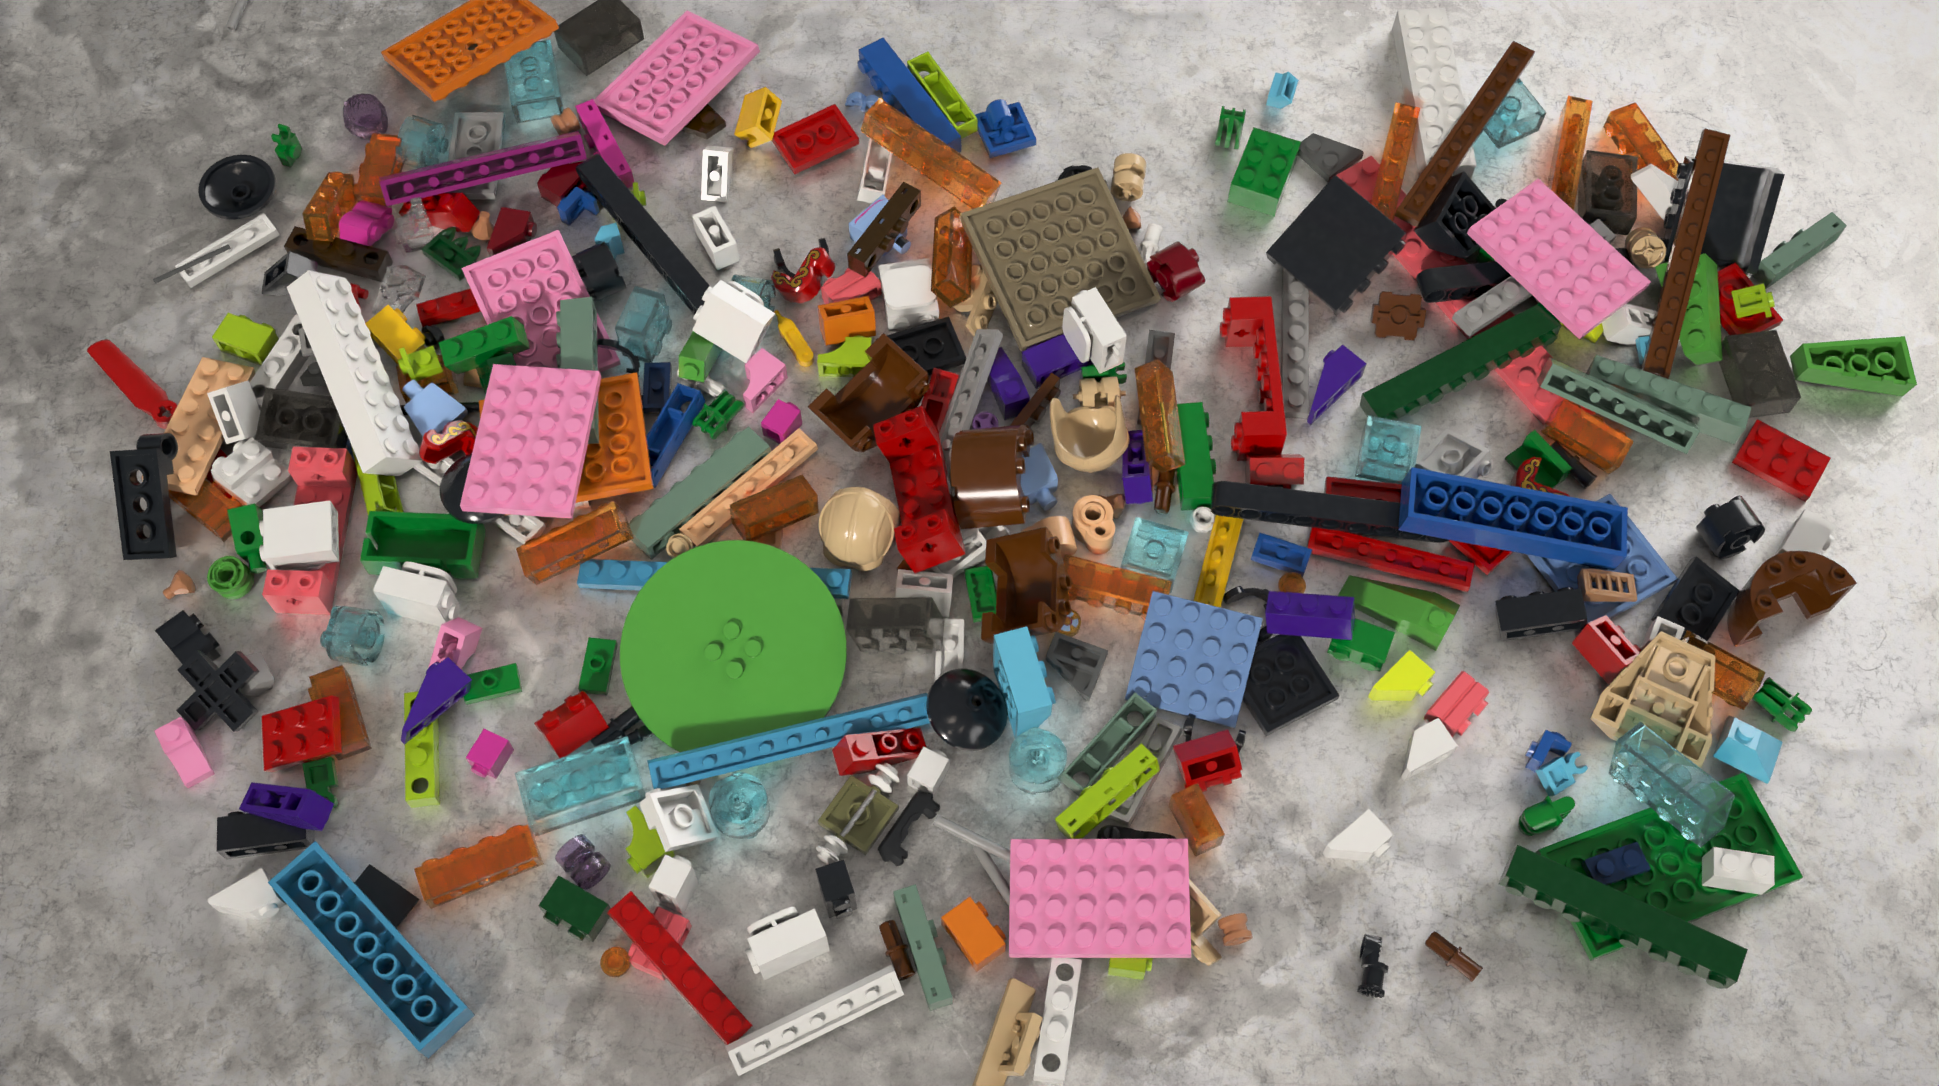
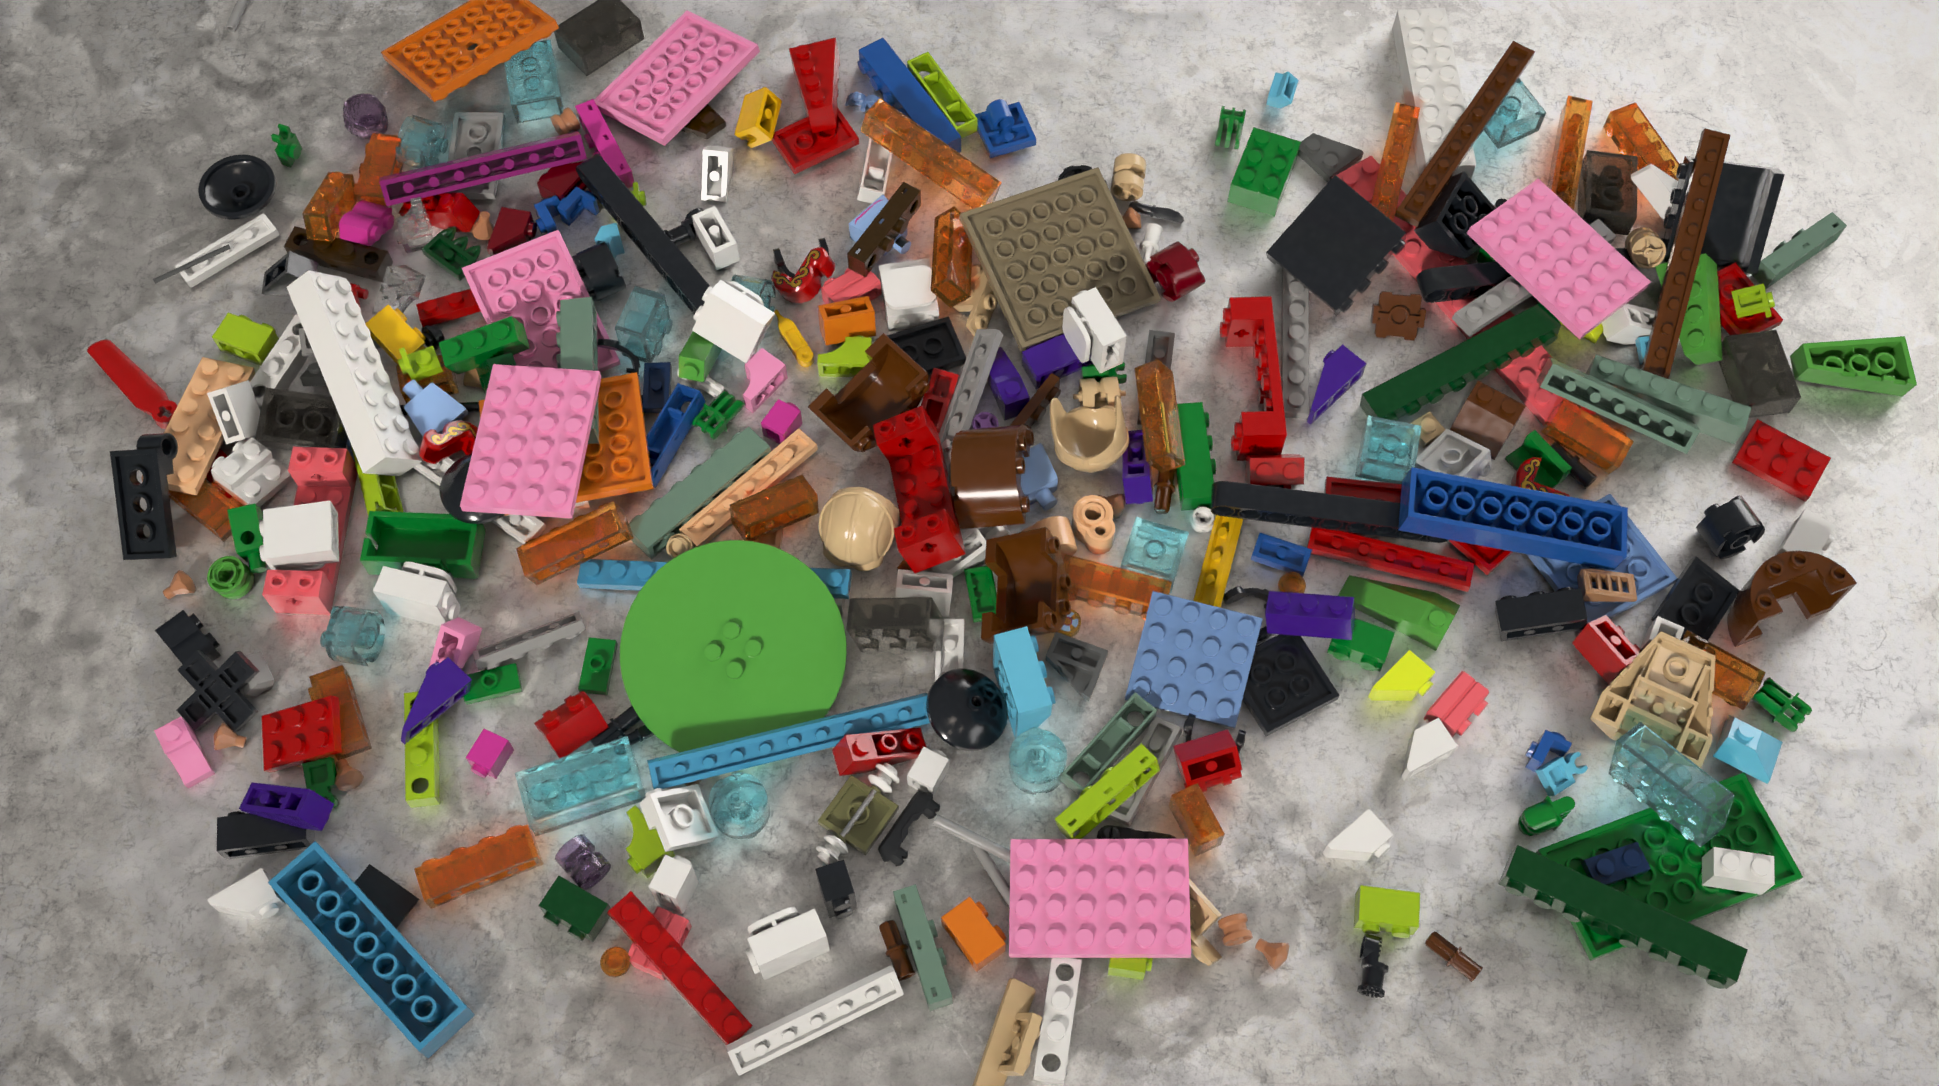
none -> nougat rock [213,723,247,750]
none -> nougat rock [335,759,364,791]
none -> light grey plate [473,612,586,670]
none -> blue bracket [534,196,560,234]
none -> black connector [664,208,704,246]
none -> red wedge [789,37,840,133]
none -> black piece [1129,201,1184,223]
none -> nougat rock [1255,938,1289,970]
none -> lime brick [1354,885,1420,938]
none -> tan plate [1407,411,1445,448]
none -> reddish brown slope [1450,380,1526,460]

